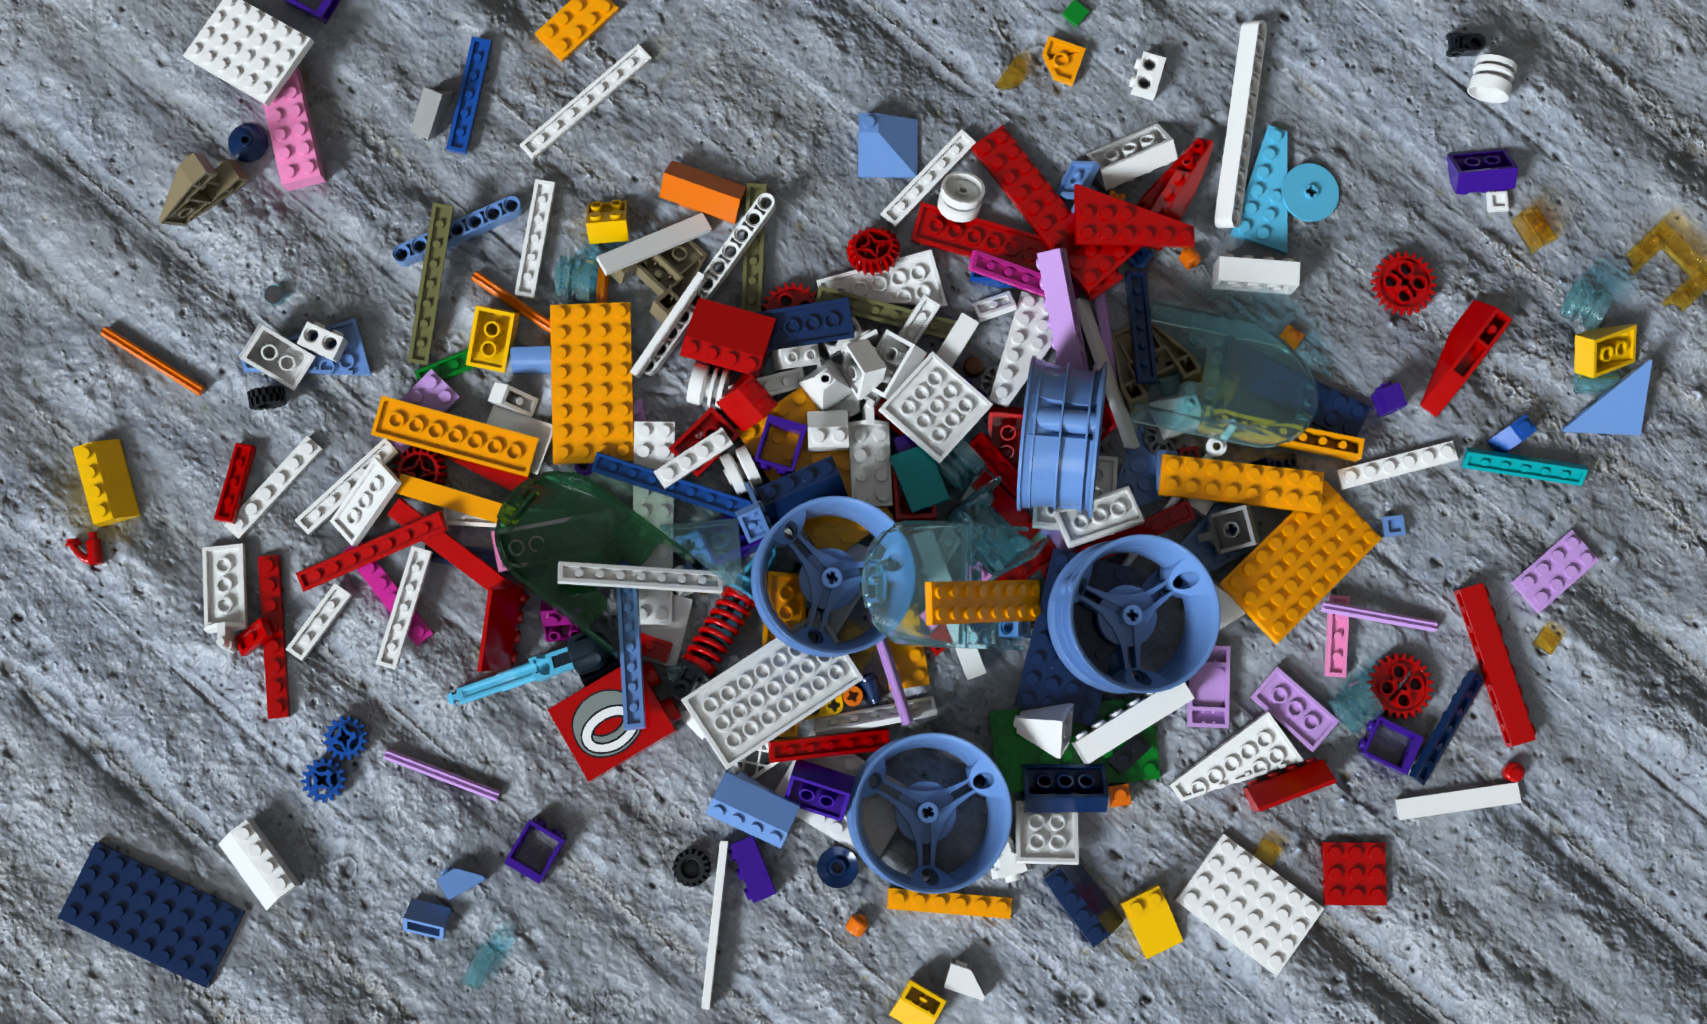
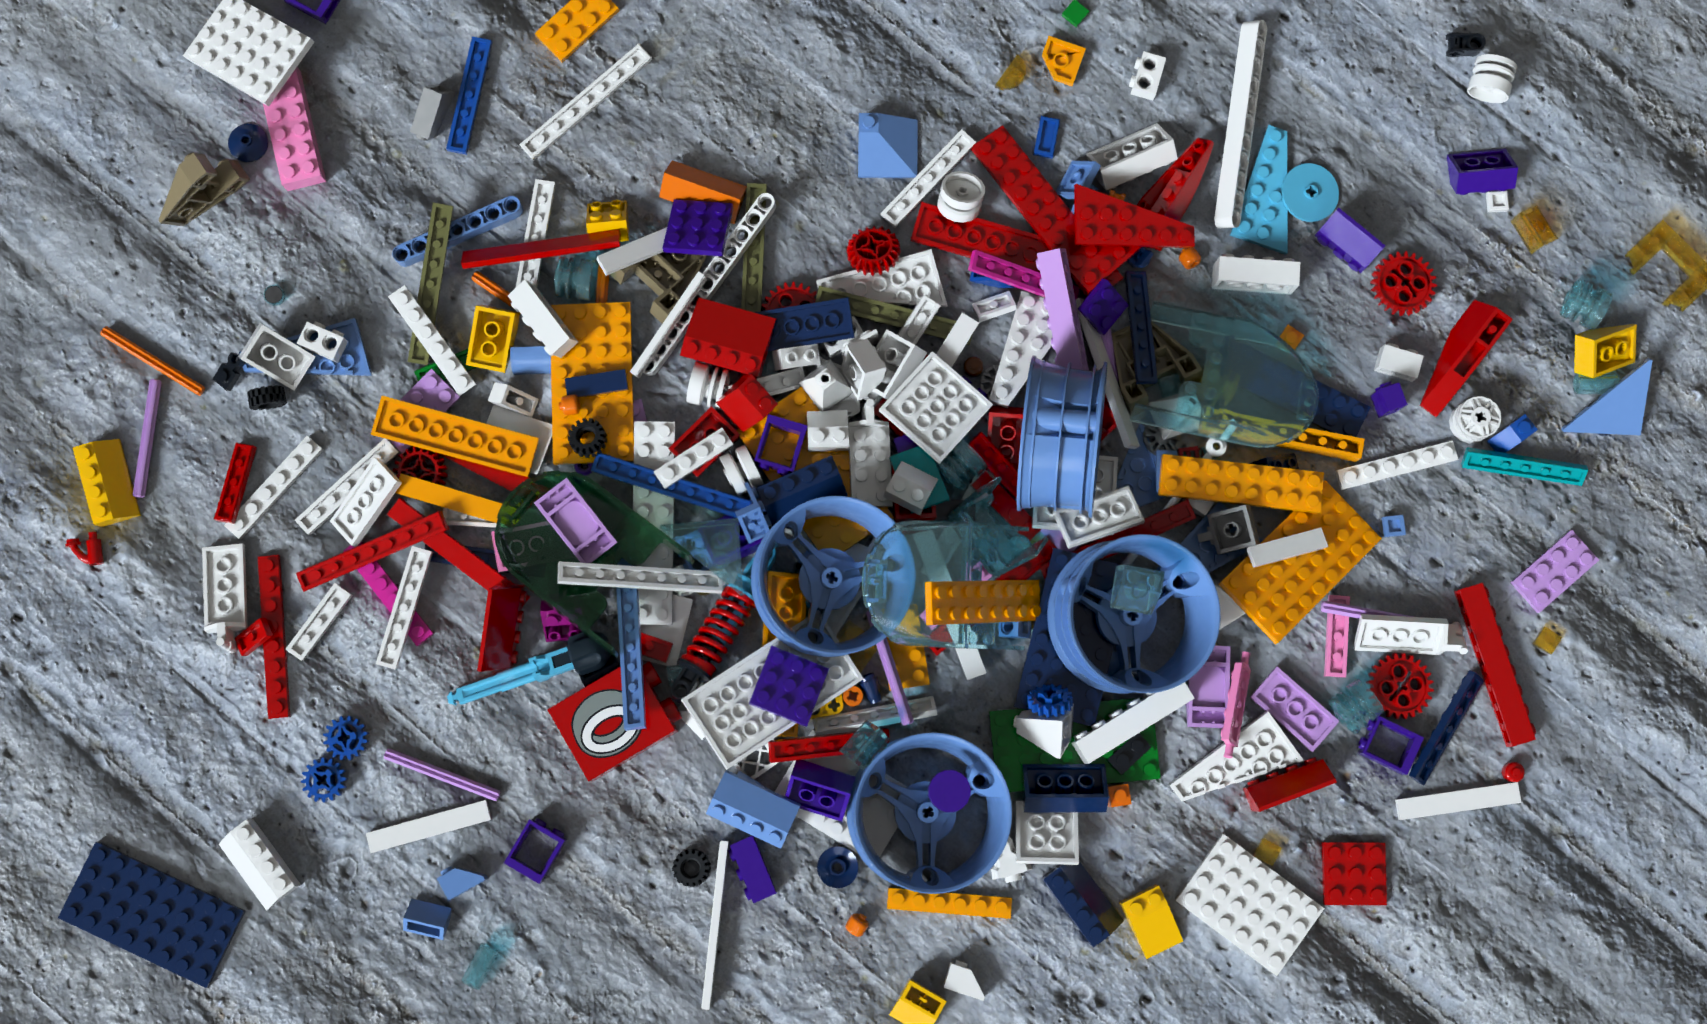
none -> lavender axle [132,379,162,498]
none -> black plate [213,352,246,391]
none -> white tile [366,800,492,853]
none -> white plate [388,285,477,396]
none -> red tile [461,229,621,269]
none -> white brick [508,280,578,358]
none -> lavender slope [534,478,617,563]
none -> orange piece [559,394,580,416]
none -> dark blue tile [565,369,629,398]
none -> black tyre [568,418,607,458]
none -> dark purple plate [662,199,733,256]
none -> dark purple plate [749,646,829,727]
none -> clear light blue slope [840,720,890,771]
none -> white slope [884,461,938,515]
none -> dark purple tile [928,770,971,812]
none -> blue gear [1027,684,1073,717]
none -> blue tile [1033,116,1060,159]
none -> dark purple plate [1078,278,1129,335]
none -> clear light blue slope [1110,564,1165,615]
none -> bright pink plate [1221,651,1251,758]
none -> white tile [1246,527,1328,568]
none -> slope [1315,207,1386,273]
none -> white hinge [1353,614,1468,655]
none -> white brick [1374,343,1424,382]
none -> white wheel [1449,396,1501,443]

